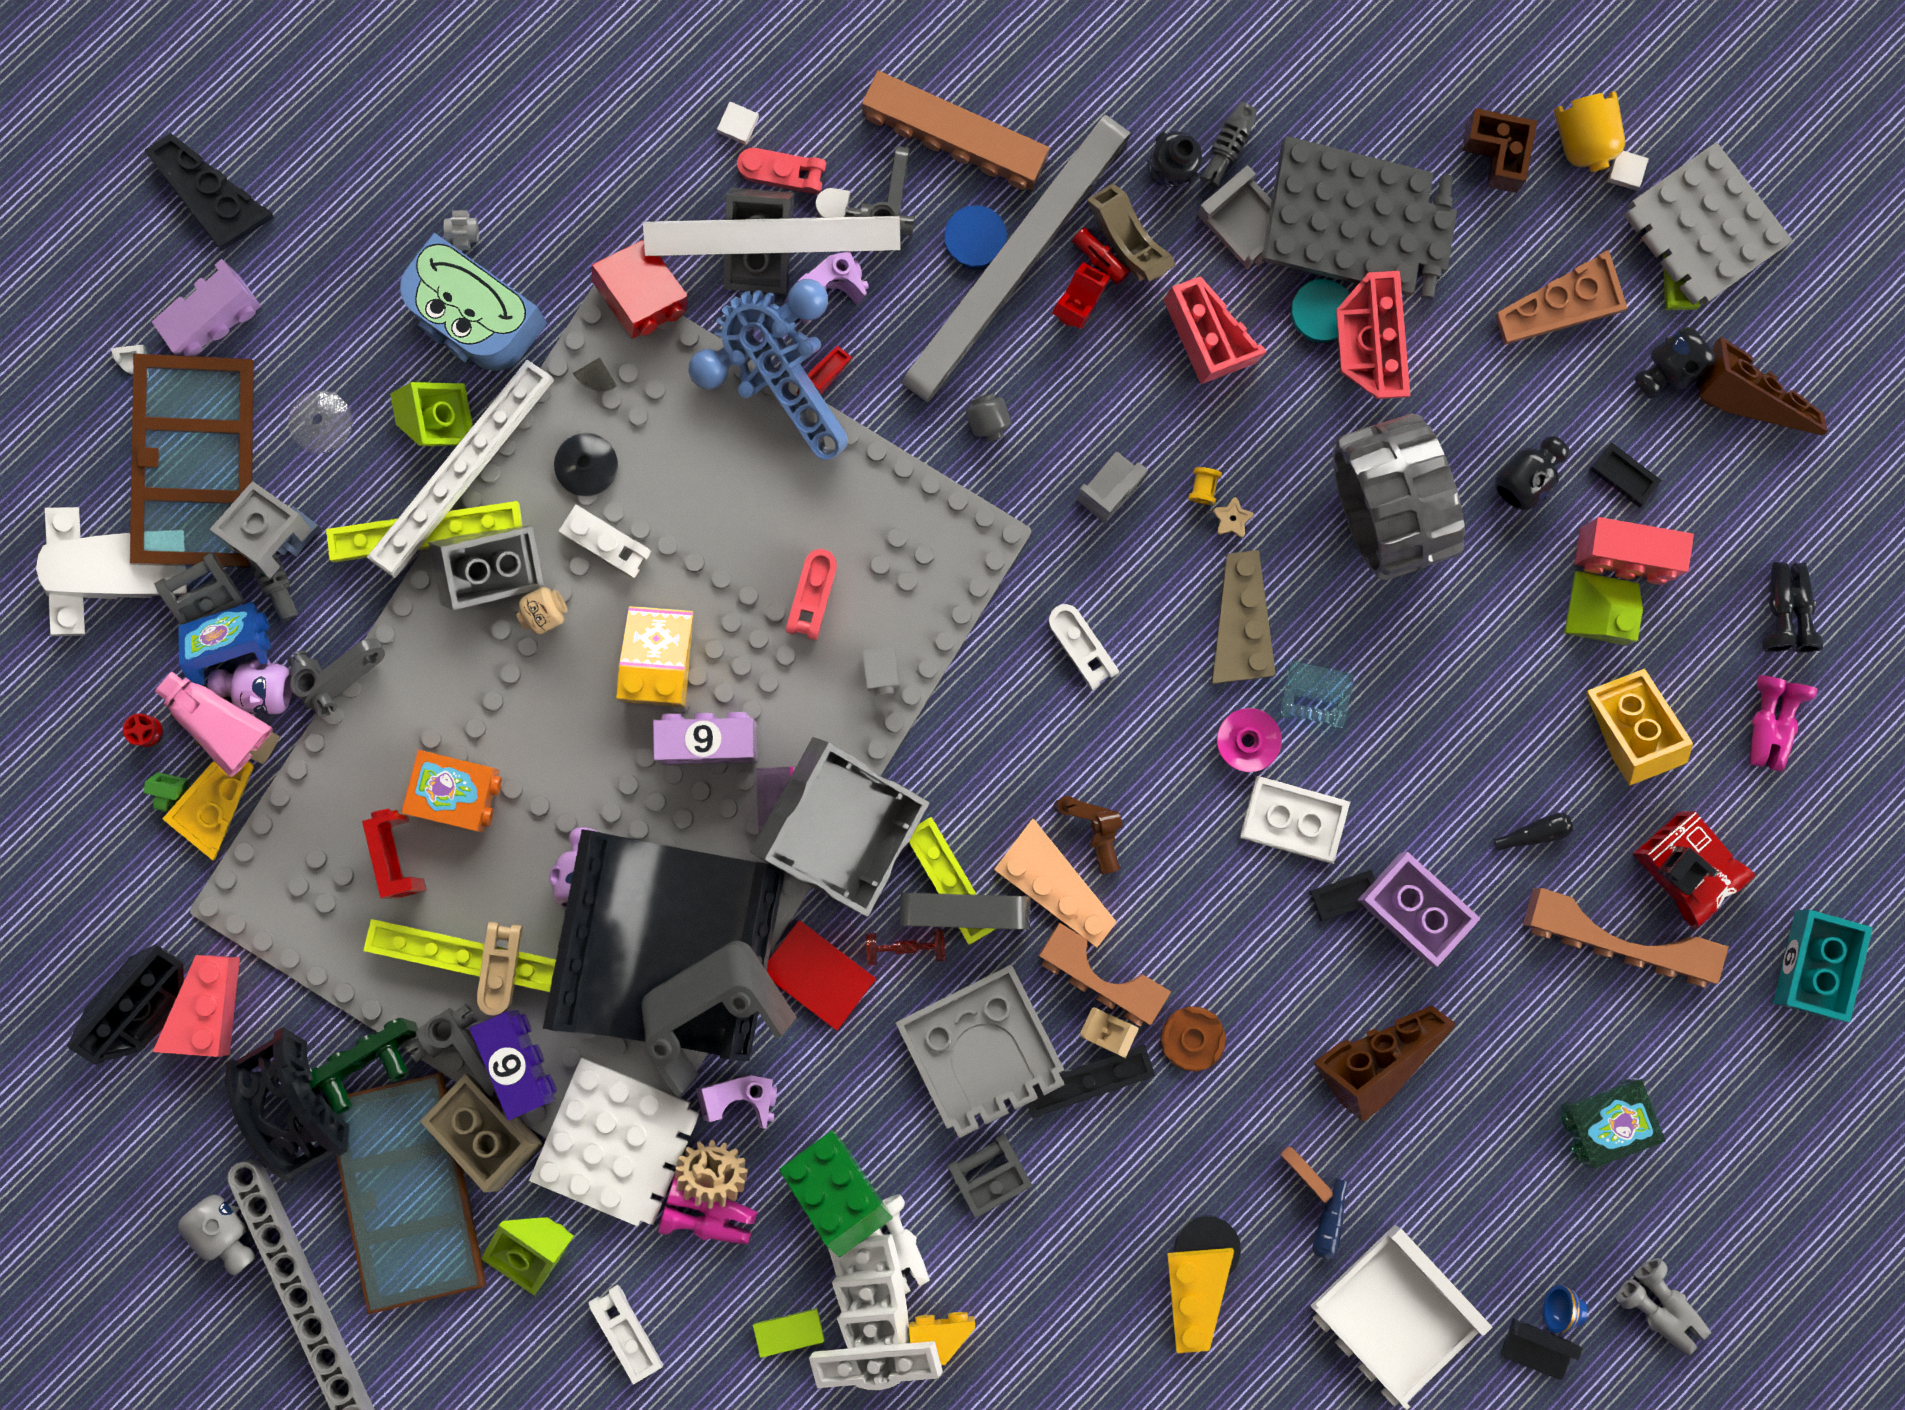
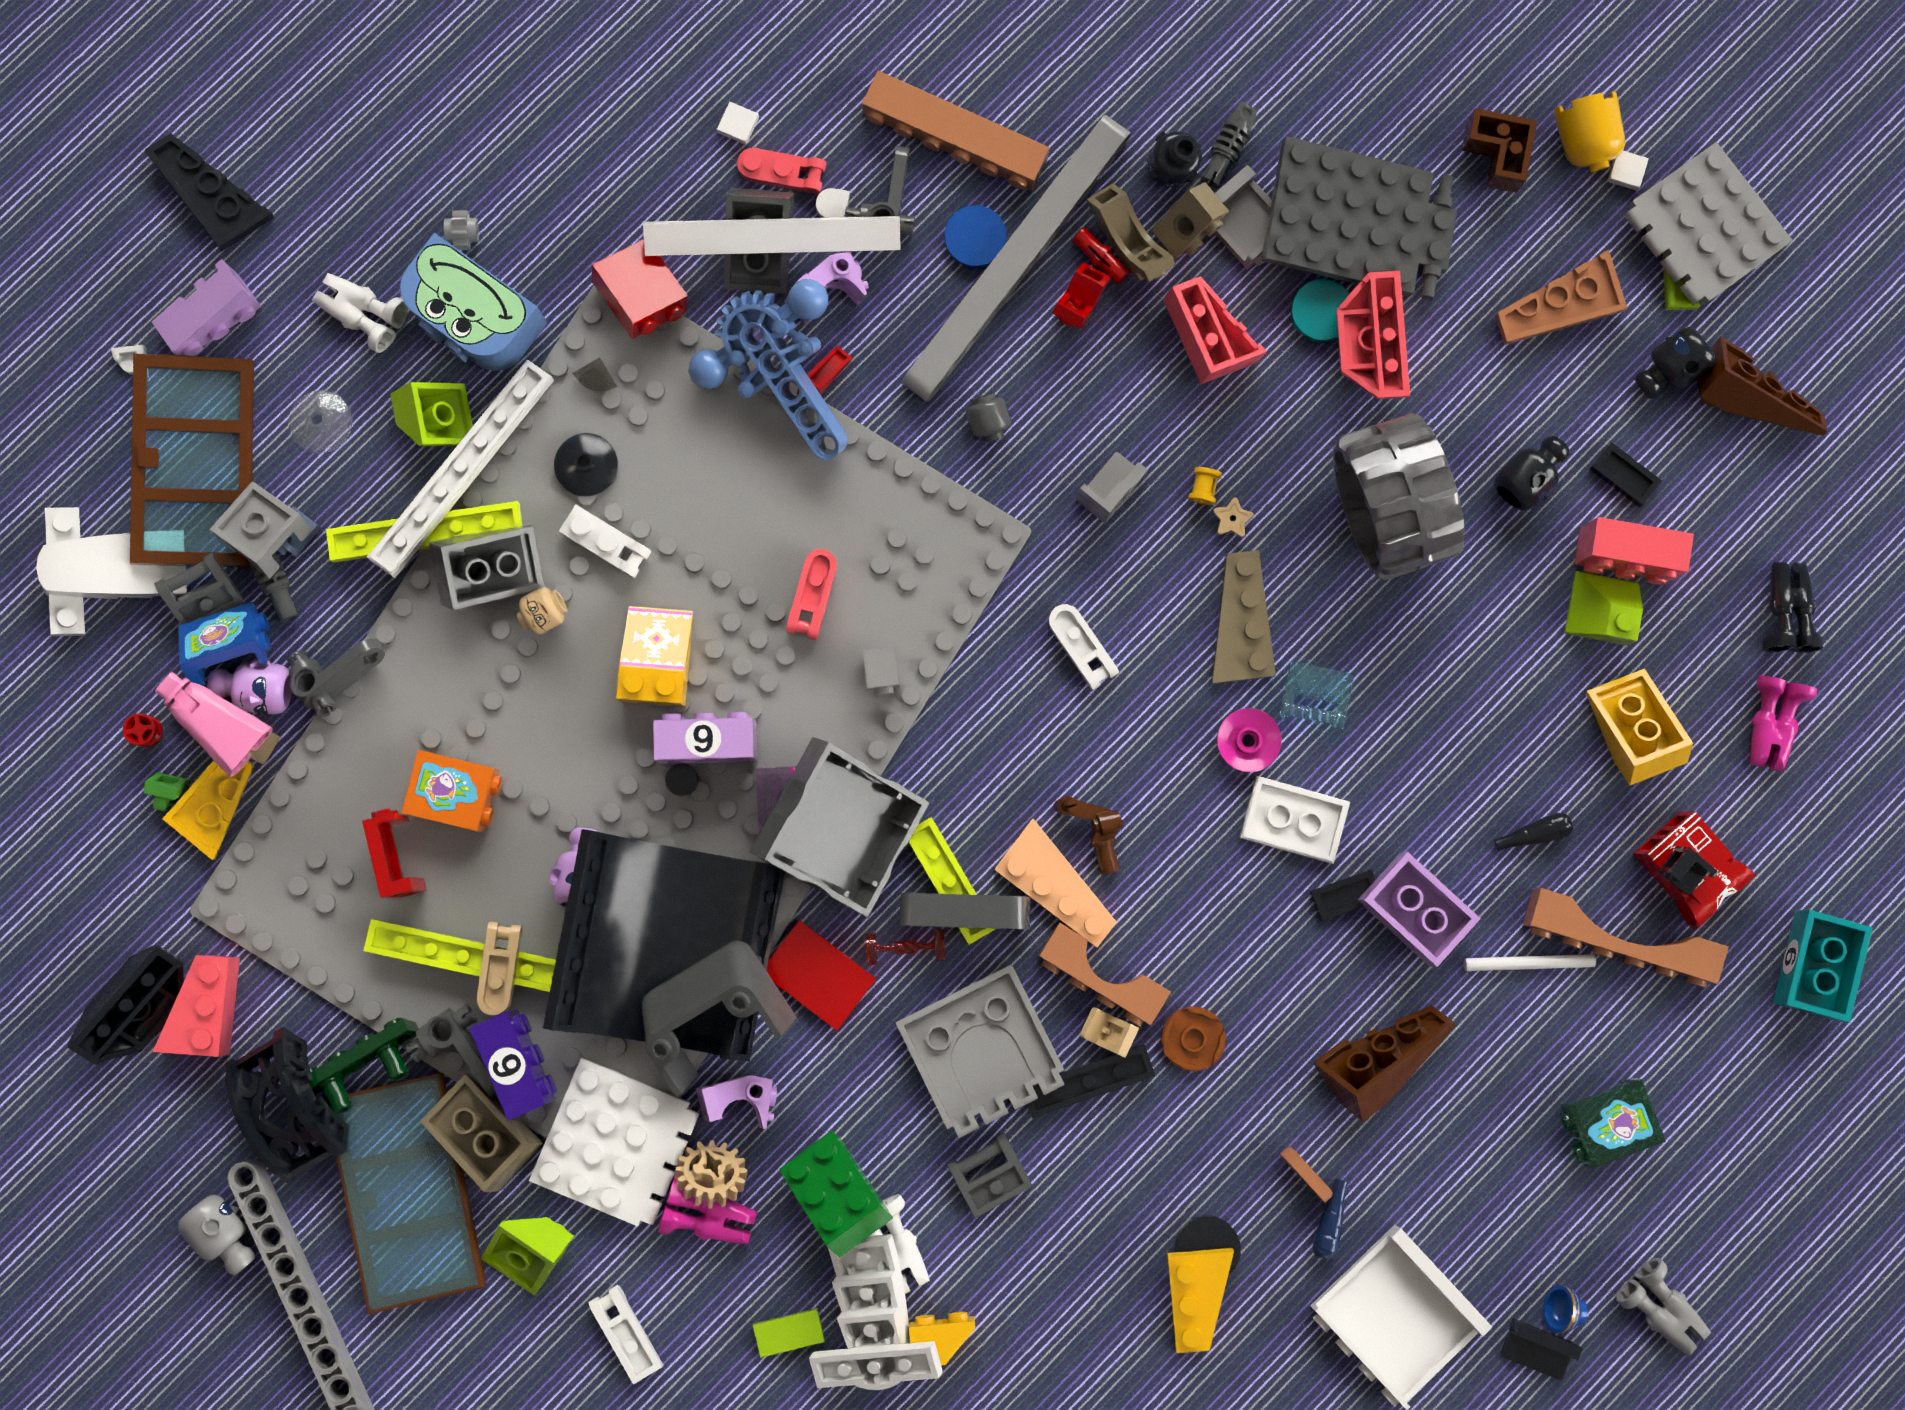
none -> white piece [312,273,408,353]
none -> black tile [665,763,699,796]
none -> dark tan brick [1152,182,1229,259]
none -> white bar [1464,954,1596,971]

